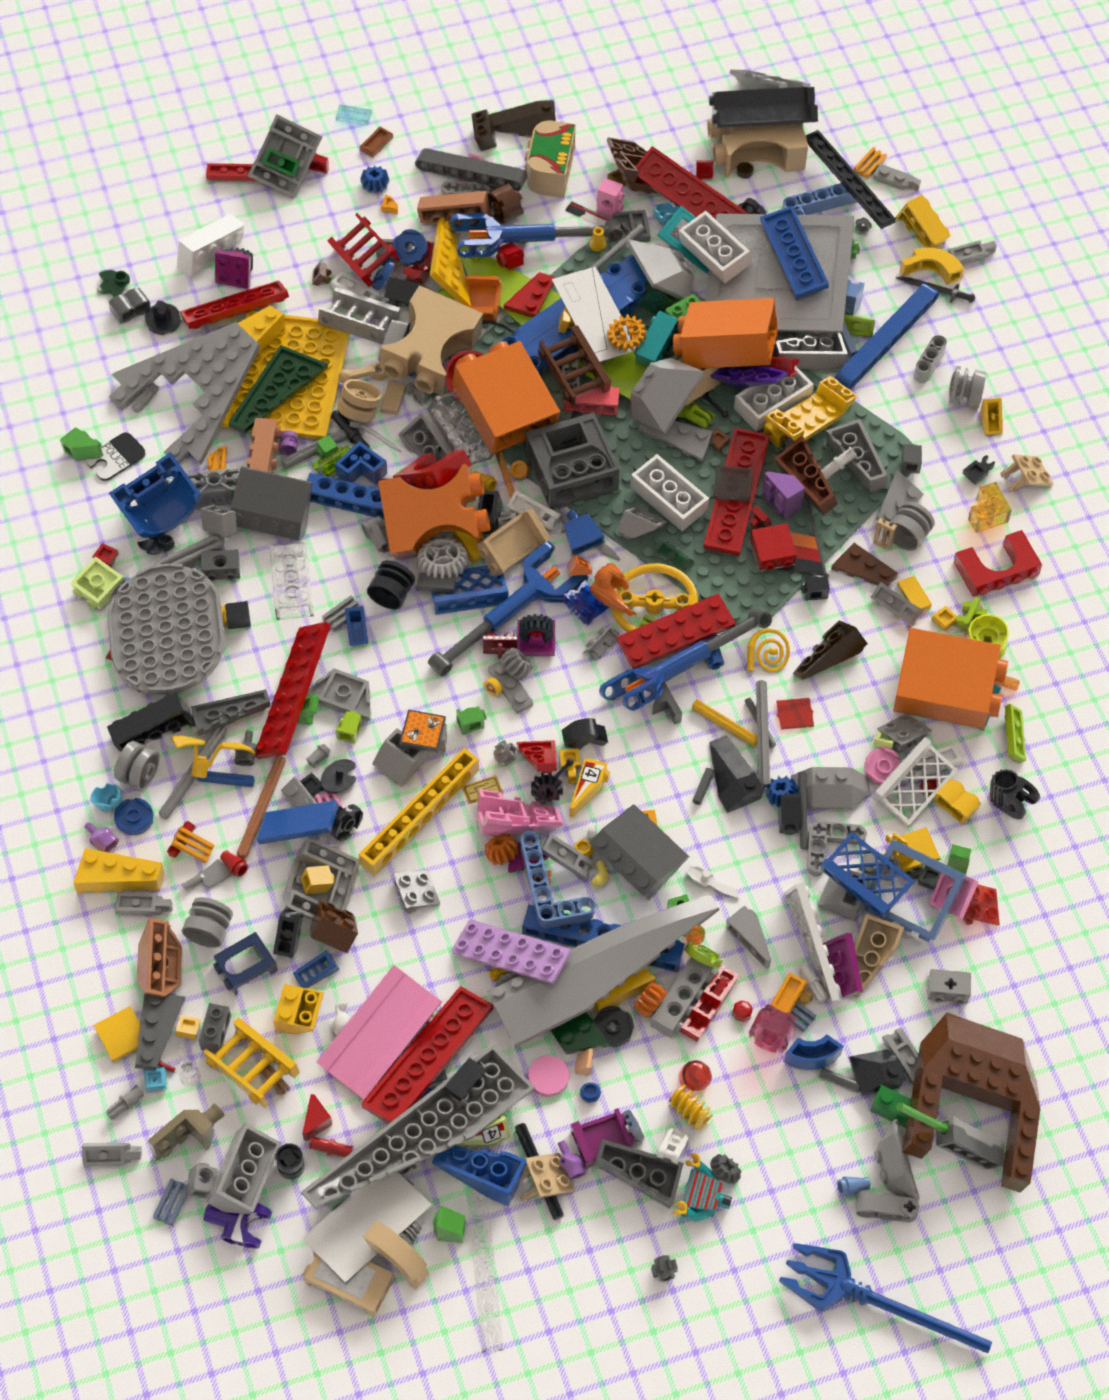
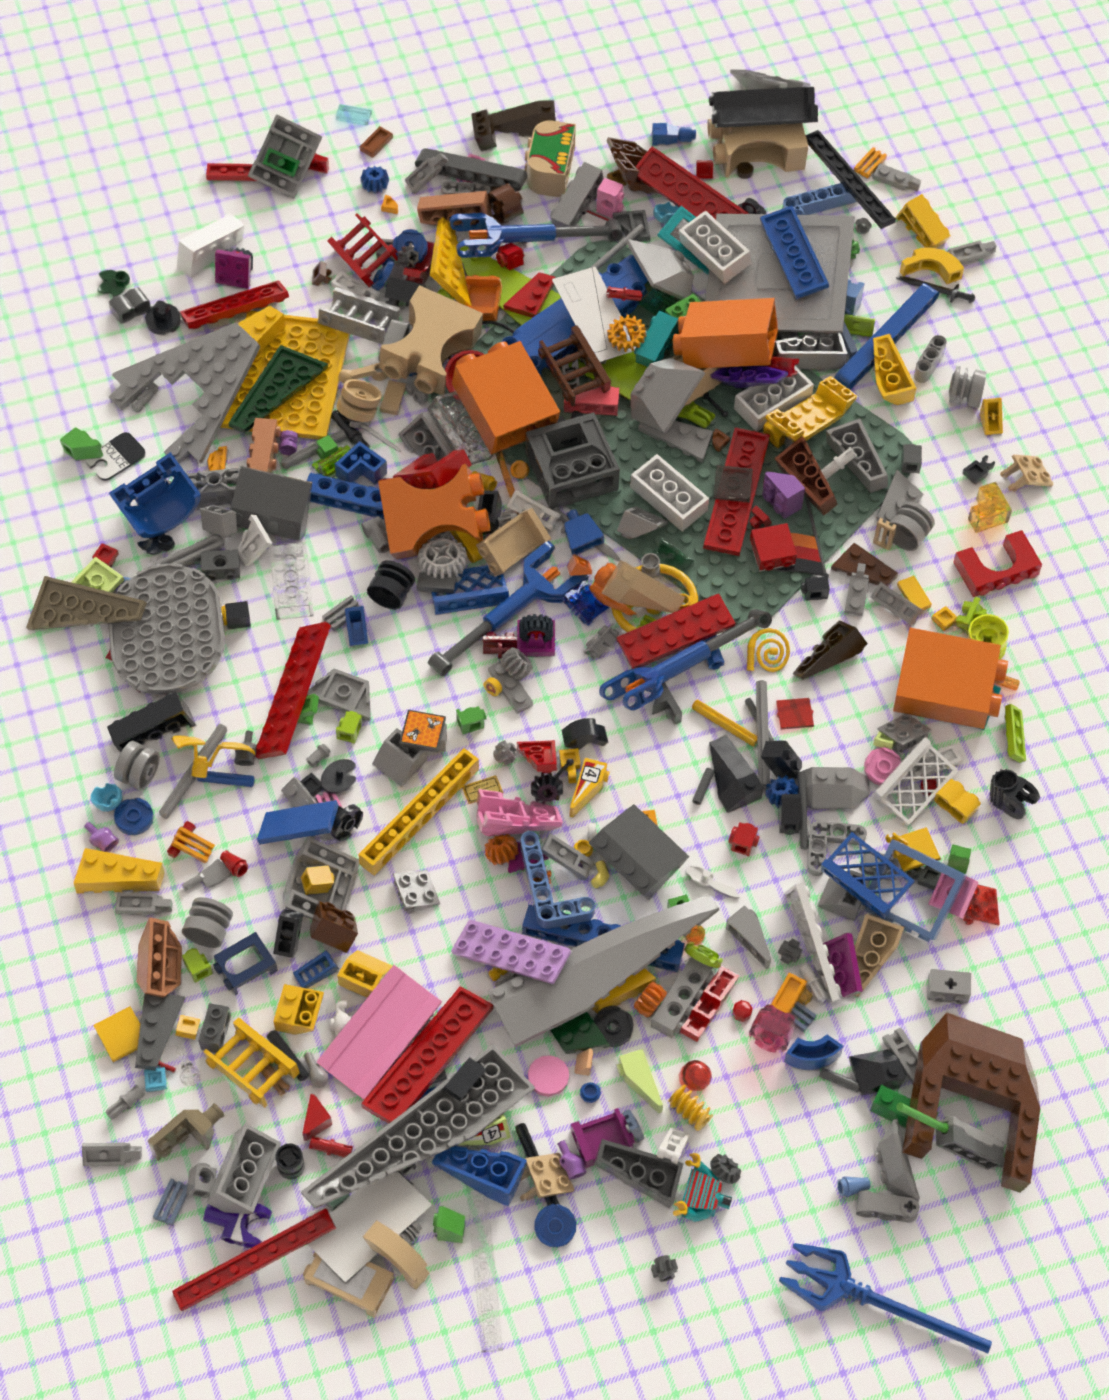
dark grey wing [191,689,271,736] -> none
nougat axle [236,756,286,859] -> none
yellow tile [558,307,575,333] -> none
yellow cone [589,227,606,252] -> none
none -> dark tan wing [26,576,147,630]
none -> red tile [172,1208,336,1311]
none -> lime brick [182,948,213,983]
none -> white wing [238,515,272,566]
none -> black axle [266,1030,309,1081]
none -> light grey piece [304,1052,328,1088]
none -> yellow slope [337,950,392,998]
none -> dark grey gear [397,246,419,268]
none -> light grey hinge [405,153,448,194]
none -> blue tile [534,1204,577,1247]
none -> light grey wedge [550,162,604,227]
none -> tan wedge [602,560,685,613]
none -> red axle [606,286,642,301]
none -> yellowish green slope [616,1049,663,1113]
none -> light grey wheel [641,553,660,579]
none -> blue piece [651,122,696,146]
none -> red brick [728,822,760,856]
none -> black piece [761,740,802,778]
none -> dark grey gear [778,938,803,965]
none -> light grey hinge [844,563,869,616]
none -> yellow wedge [873,334,917,405]

